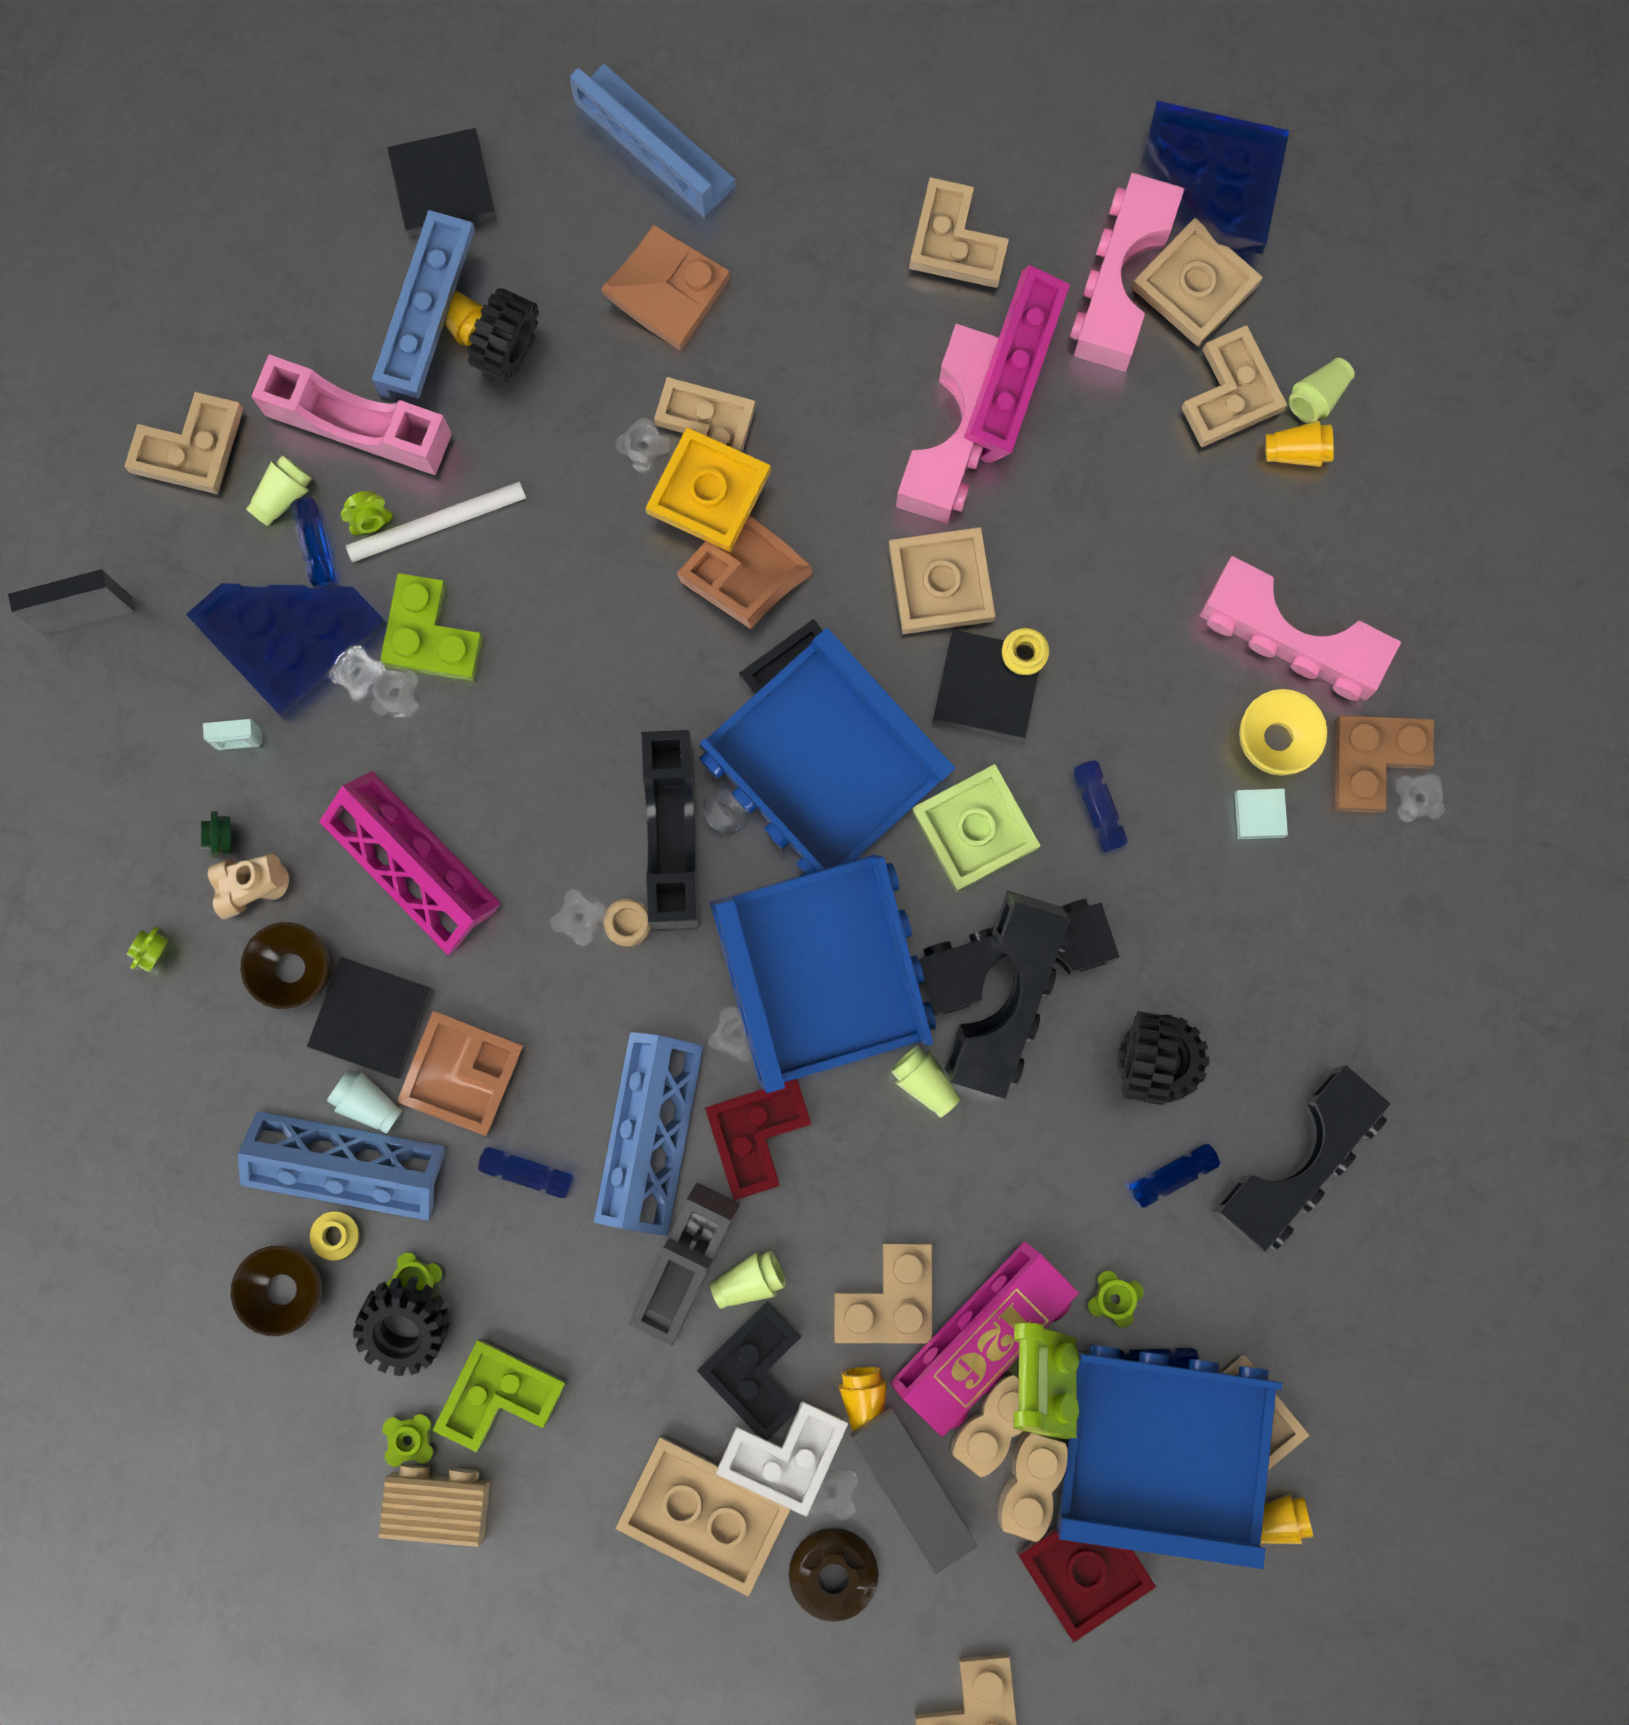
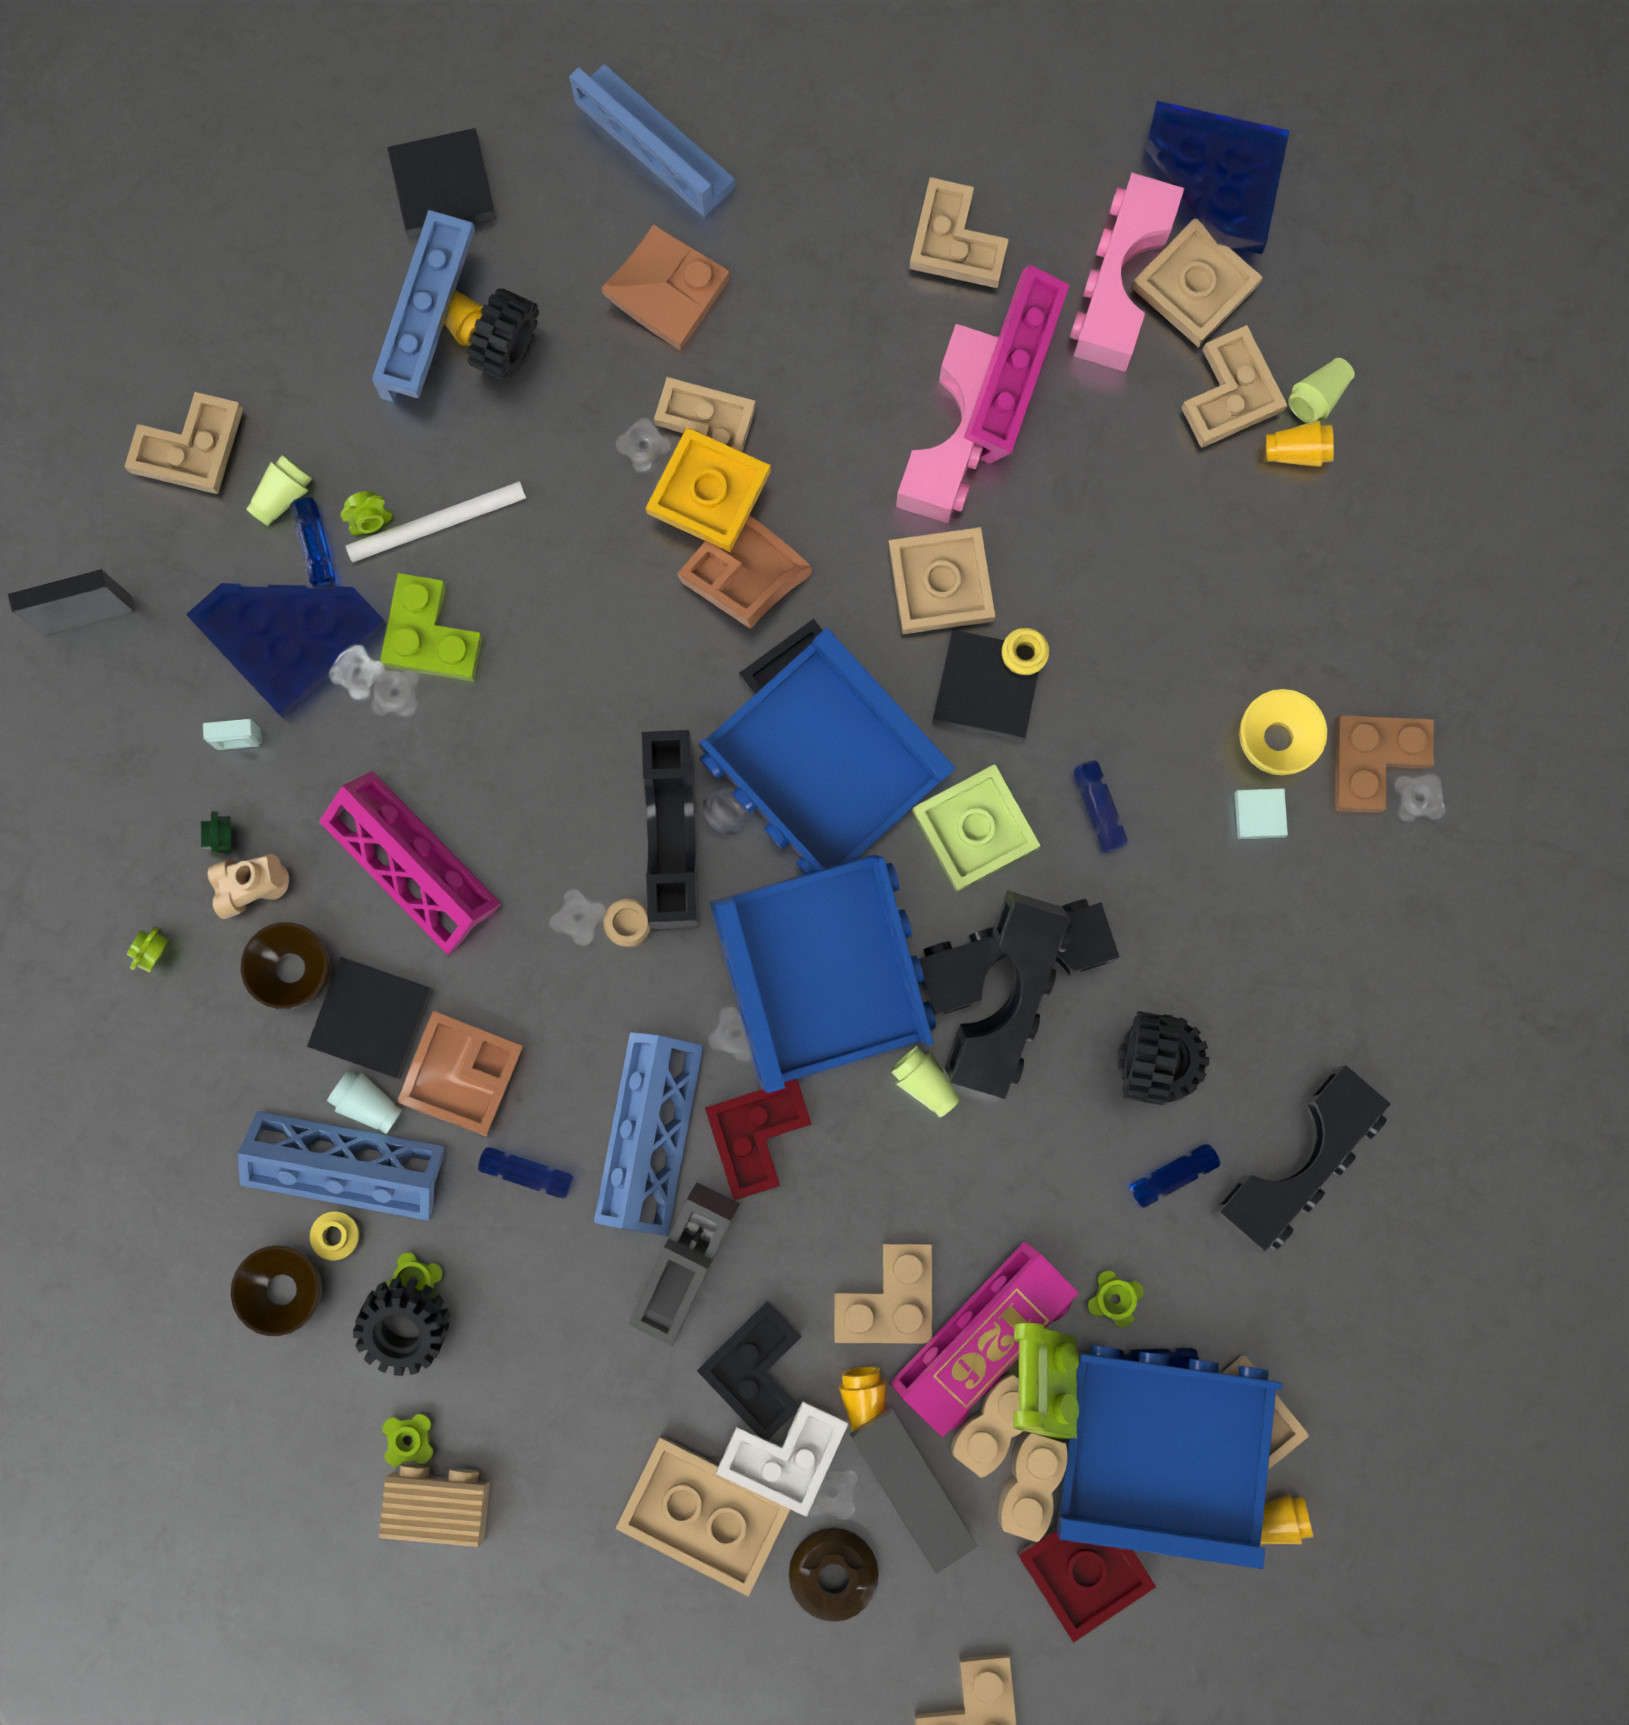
bright pink arch [251,354,452,476] -> none
lime plate [432,1339,567,1453] -> none
yellowish green cone [710,1251,786,1309] -> none
bright pink arch [1199,556,1401,701] -> none

